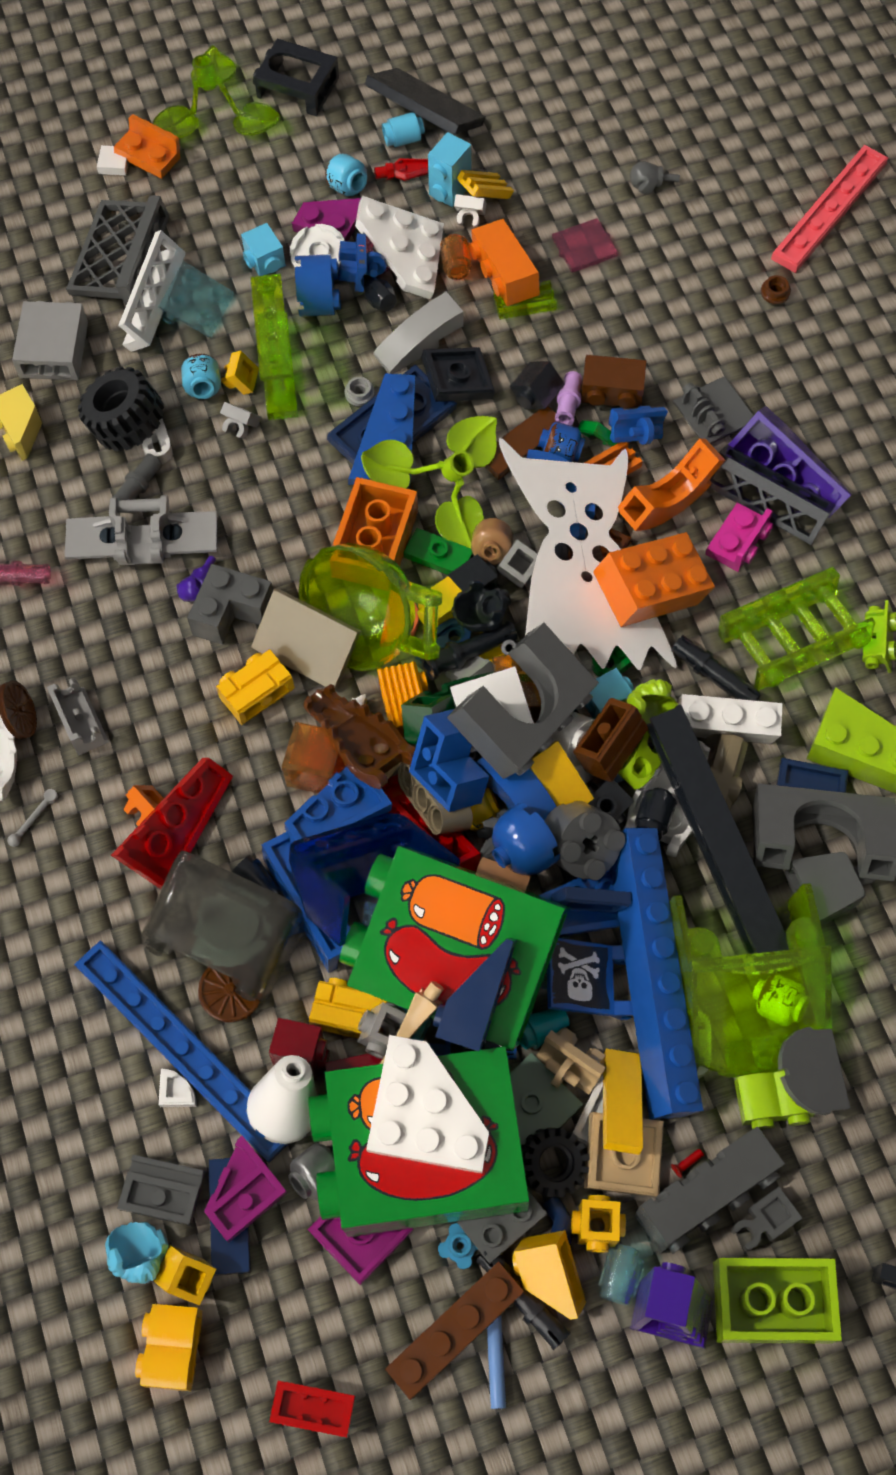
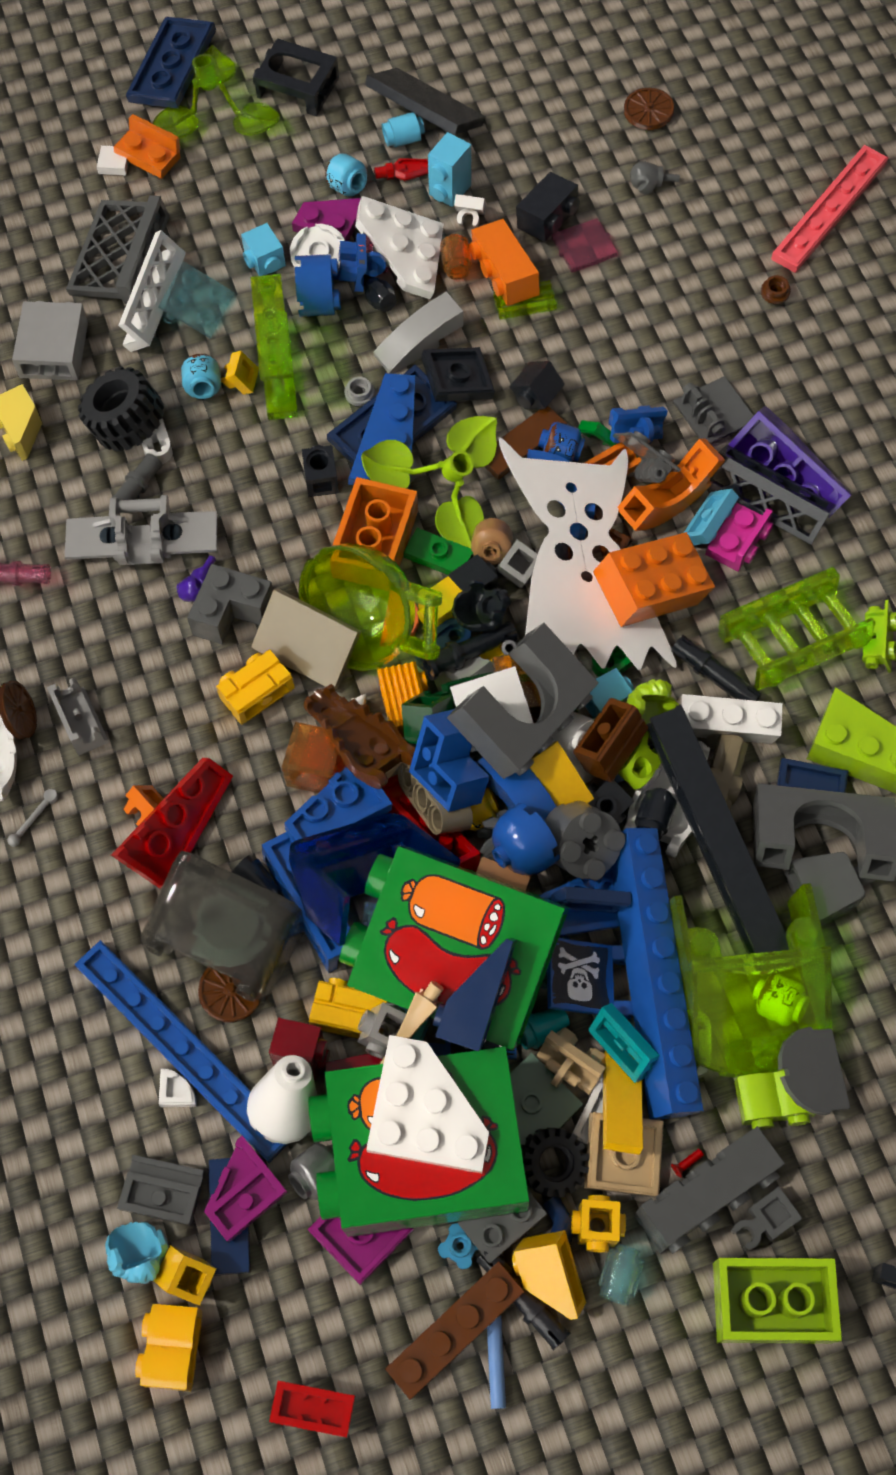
light grey tile [220,402,262,439] -> none
yellow tile [457,170,514,199] -> none
lavender pin [555,371,583,426] -> none
reddish brown brick [581,355,647,409] -> none
dark purple wedge [630,1262,713,1349] -> none
none -> dark blue tile [126,17,216,109]
none -> black brick [302,445,339,497]
none -> black brick [516,171,580,242]
none -> teal tile [588,1003,660,1083]
none -> dark grey hinge [613,431,681,483]
none -> reddish brown wheel [624,87,674,130]
none -> medium azure plate [684,489,739,545]

